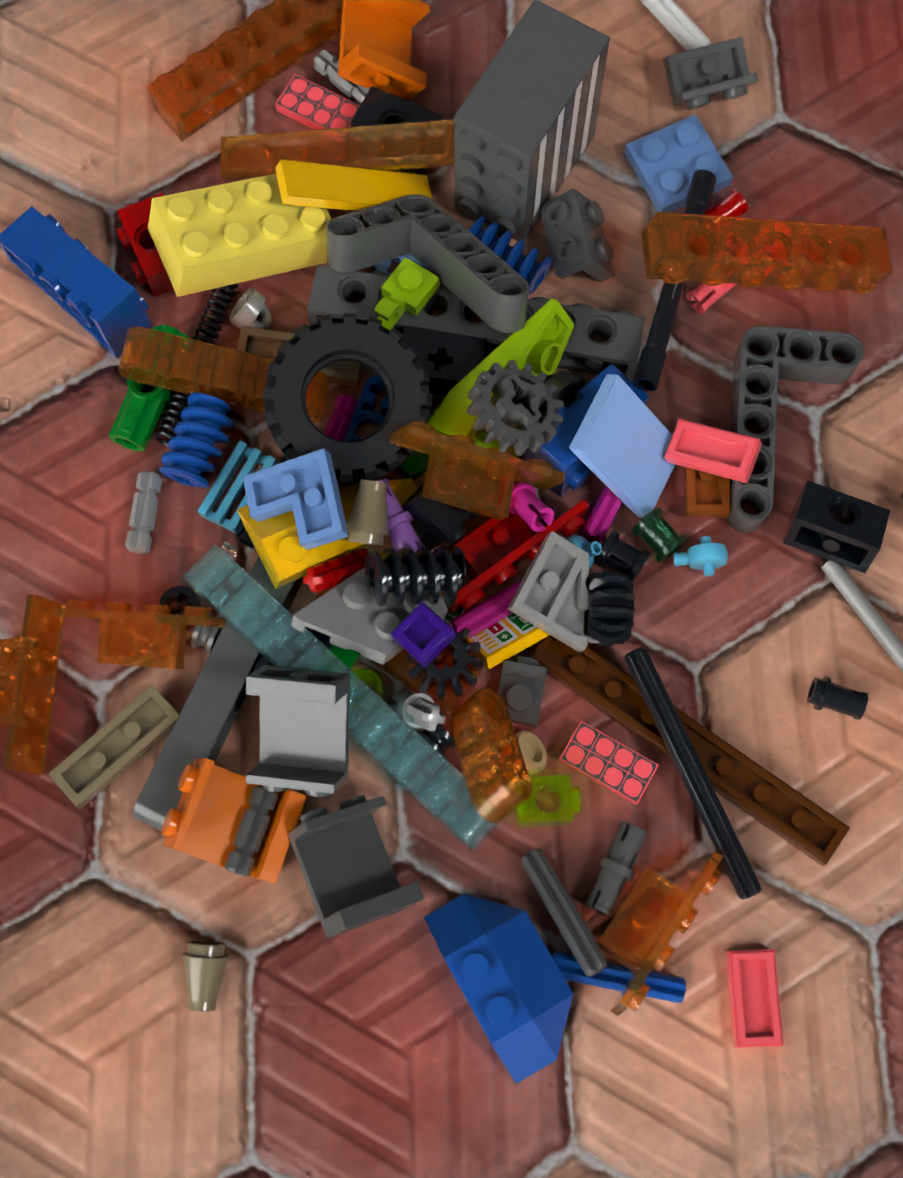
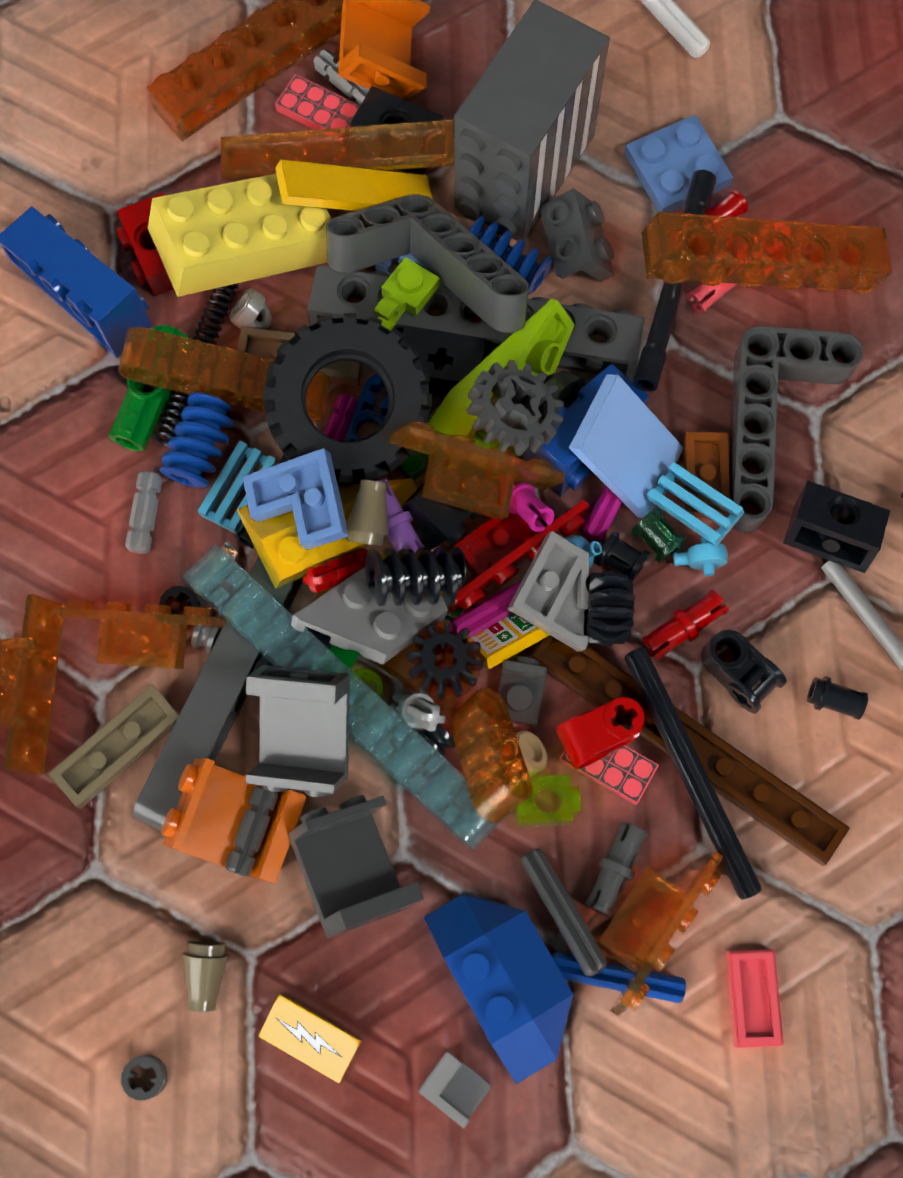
dark purple tile [390,601,457,668] -> none
dark grey bracket [663,37,758,110] -> none
coral tile [664,419,762,484] -> none
none -> dark grey bush [121,1055,168,1100]
none -> yellow slope [259,994,363,1083]
none -> light grey panel [418,1050,490,1128]
none -> red piece [555,697,645,770]
none -> red pin [641,589,729,661]
none -> medium azure tile [647,462,744,546]
none -> black piece [701,629,787,714]

